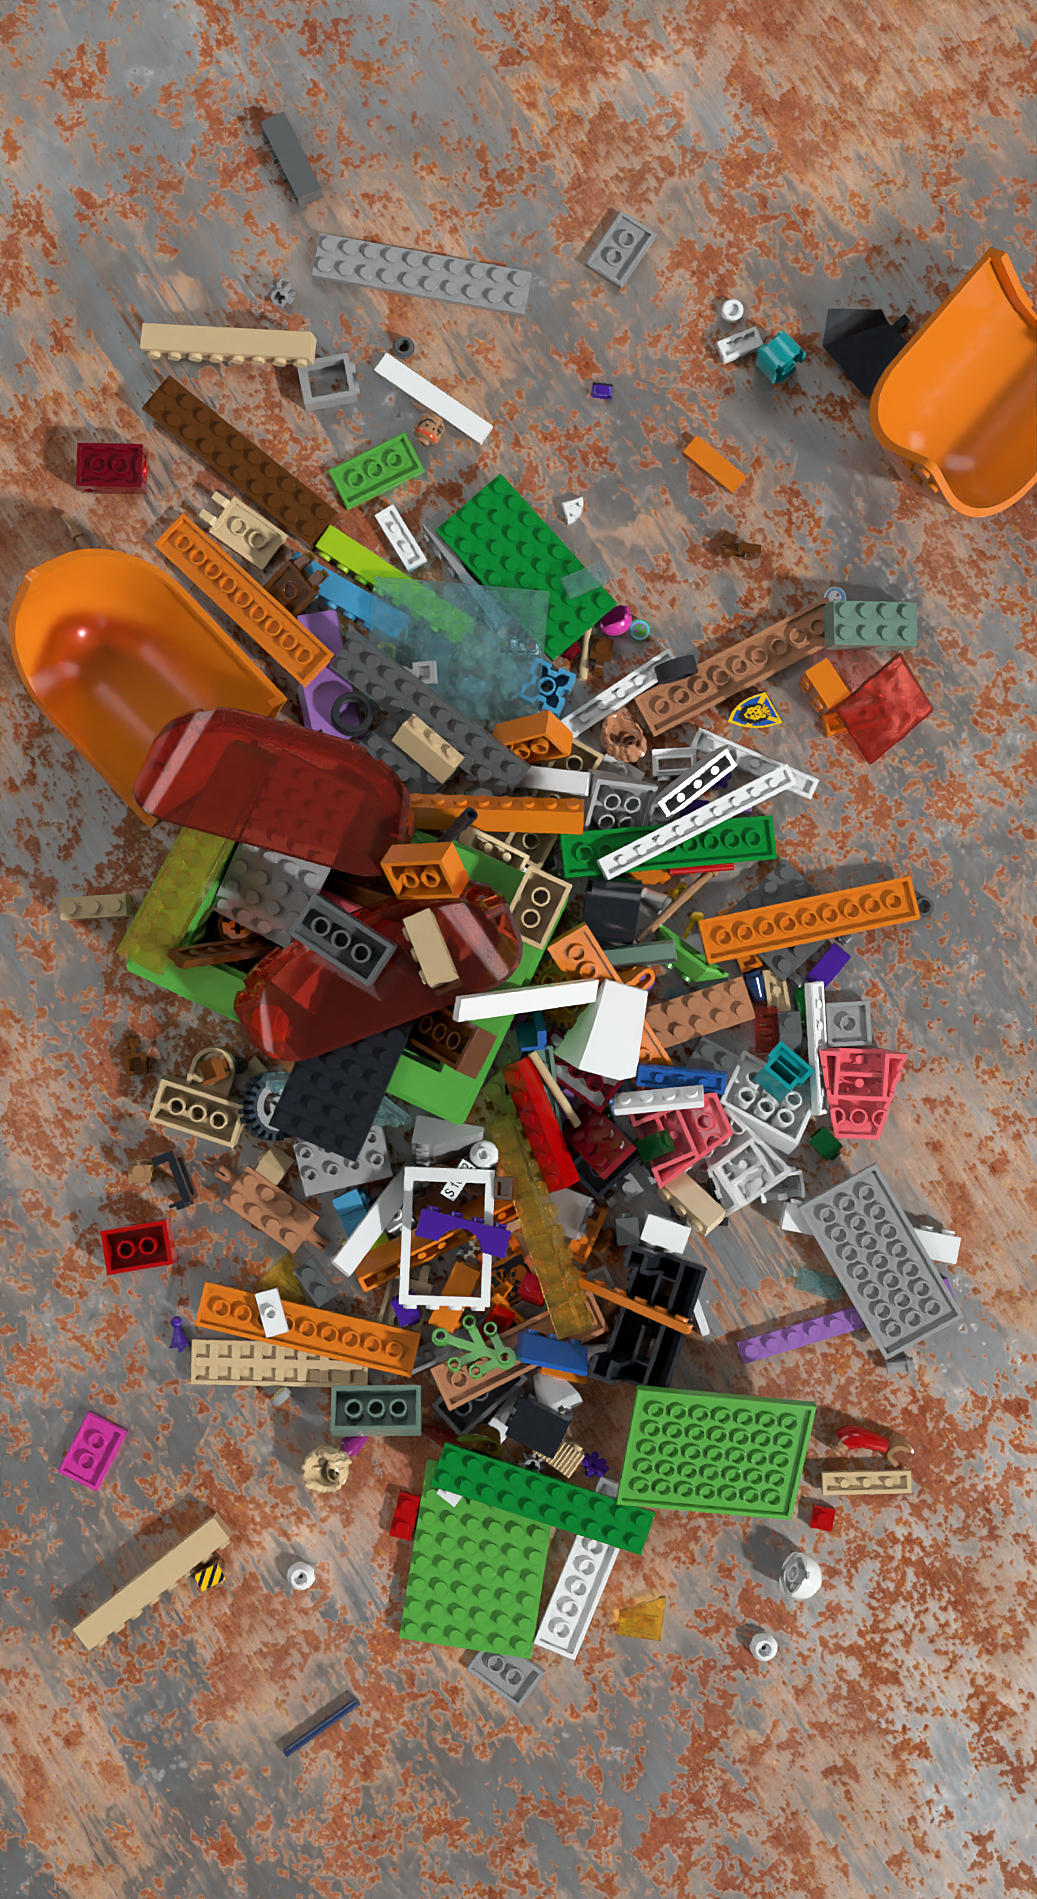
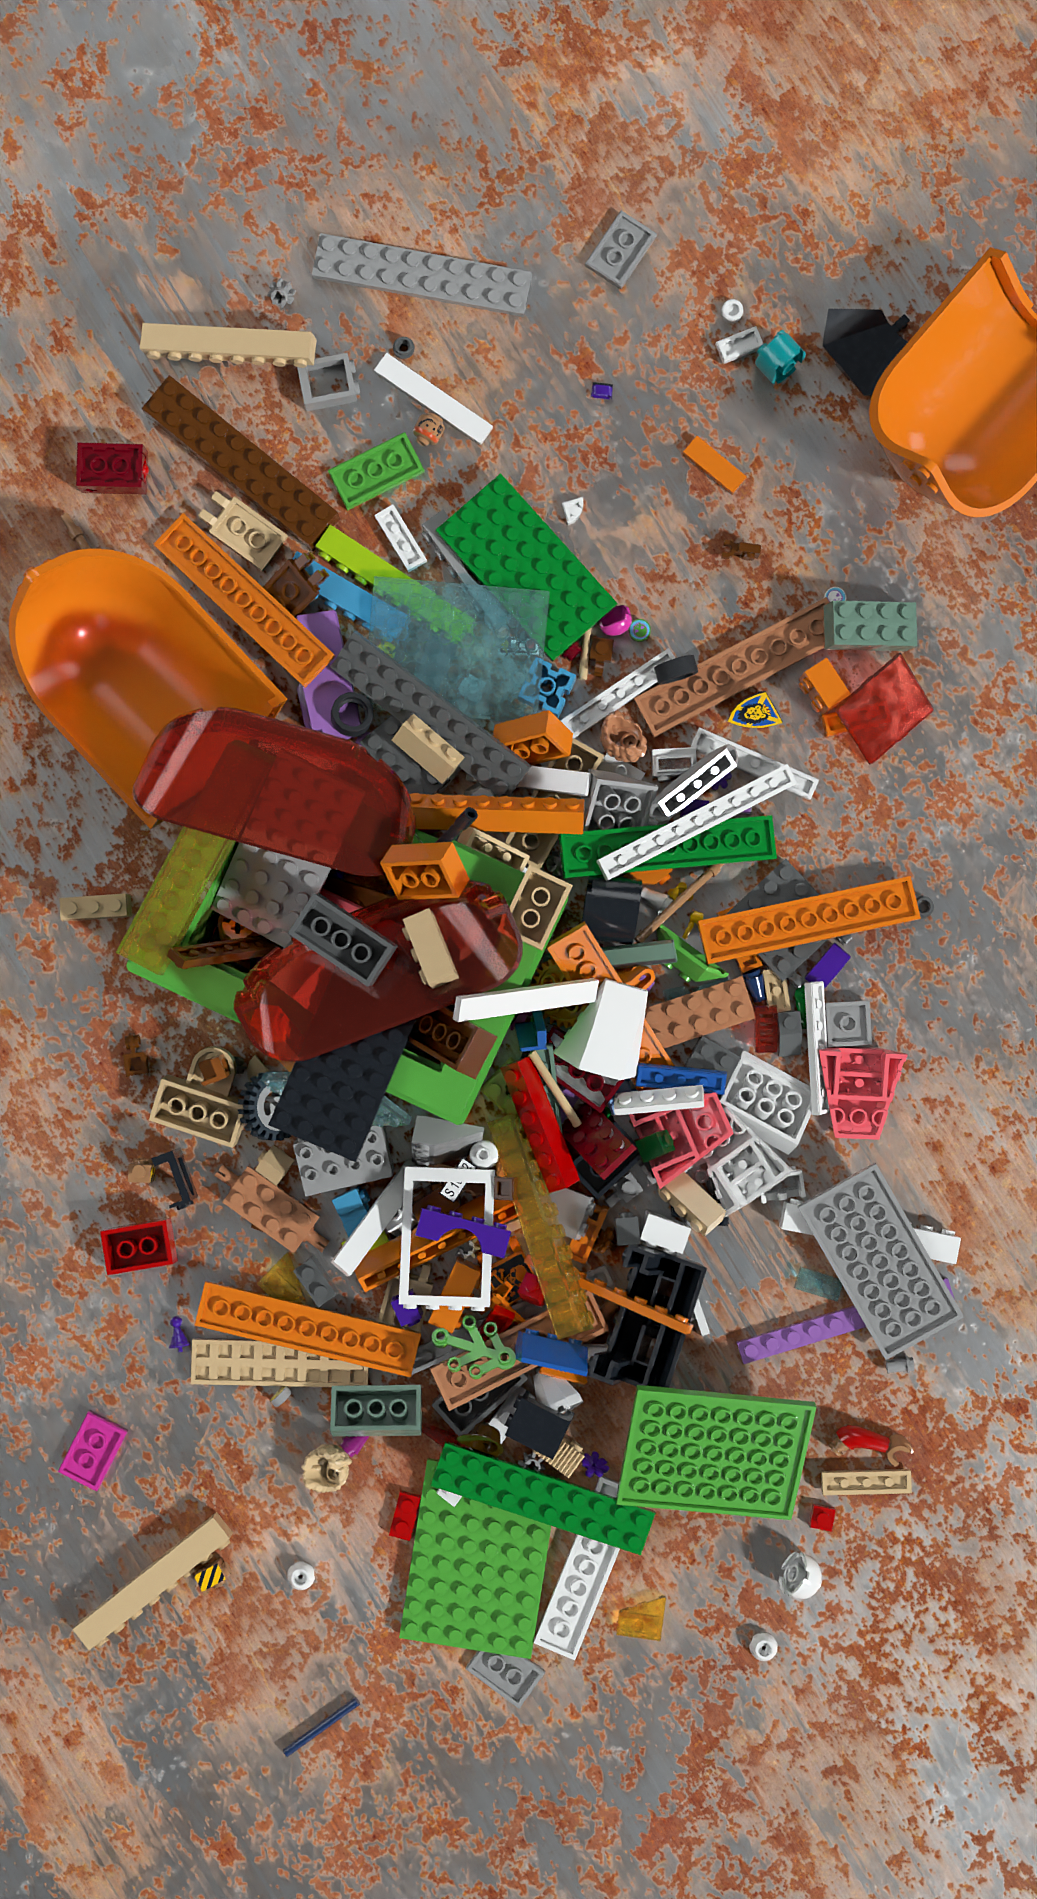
white plate [255,1288,289,1338] -> none
dark grey brick [260,111,323,208] -> none
light grey plate [403,661,438,684] -> none
clear light blue plate [560,561,610,600] -> none
red bar [668,863,734,875] -> none
teal plate [753,1041,814,1103] -> none
dark green brick [806,1126,843,1161] -> none

